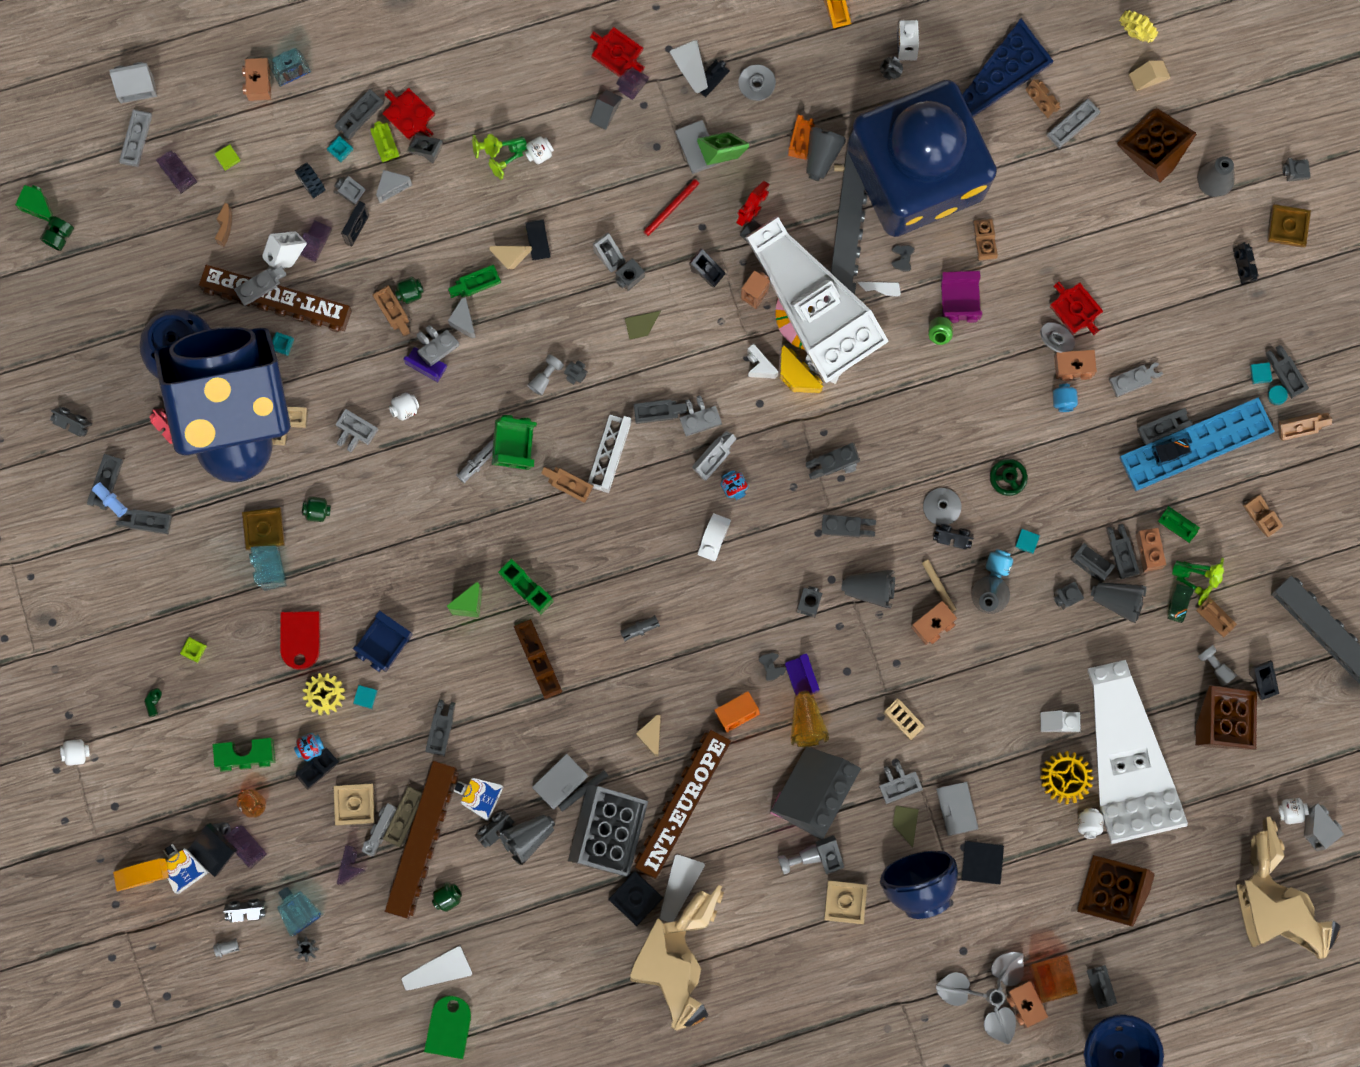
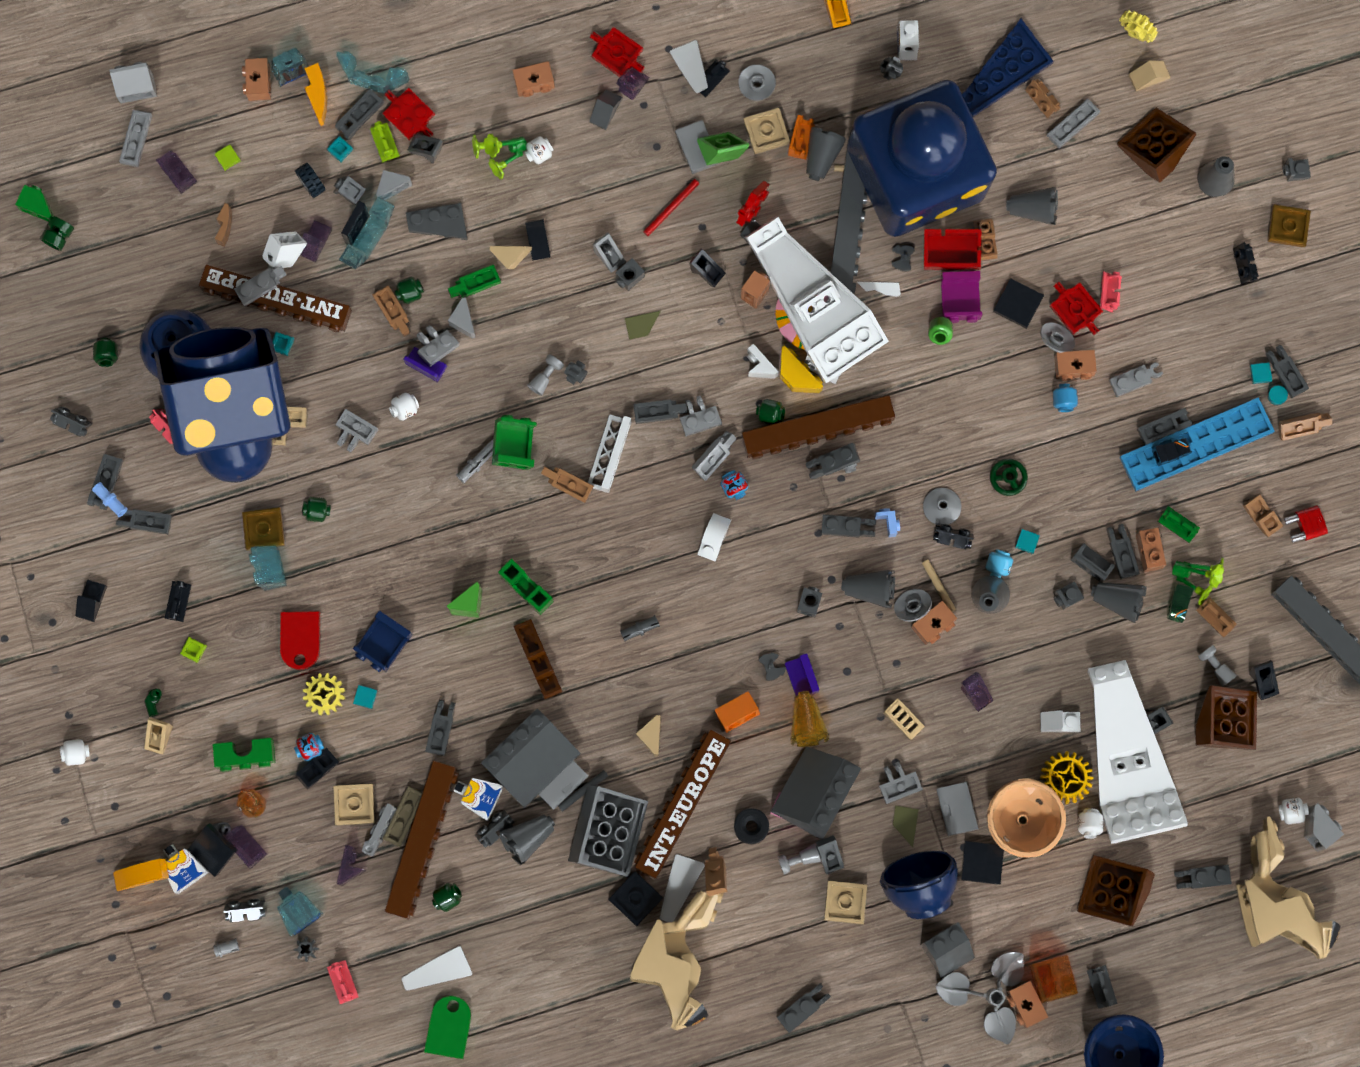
none -> black slope [75,580,107,622]
none -> dark green head [93,338,118,367]
none -> tan slope [144,717,173,755]
none -> black hinge [164,581,191,622]
none -> light orange slope [304,63,327,126]
none -> coral hinge [327,960,359,1004]
none -> clear light blue slope [336,51,409,94]
none -> clear light blue slope [339,197,395,270]
none -> dark grey wing [406,203,468,240]
none -> dark grey slope [481,708,581,808]
none -> nougat brick [513,61,555,97]
none -> medium nougat hinge [705,847,727,896]
none -> black tyre [734,808,769,844]
none -> reddish brown brick [742,395,895,459]
none -> tan plate [743,108,790,155]
none -> dark green head [756,399,785,425]
none -> dark grey hinge [777,983,831,1033]
none -> light blue bracket [875,508,900,537]
none -> light grey dish [894,589,932,622]
none -> dark grey slope [920,922,975,979]
none -> red piece [924,229,982,270]
none -> clear purple slope [961,671,994,712]
none -> light nougat piece [987,779,1066,858]
none -> black tile [993,278,1044,329]
none -> dark grey cone [1006,187,1058,225]
none -> coral hinge [1100,271,1122,313]
none -> dark grey slope [1147,707,1173,734]
none -> dark grey hinge [1174,865,1232,889]
none -> red piece [1284,505,1328,542]

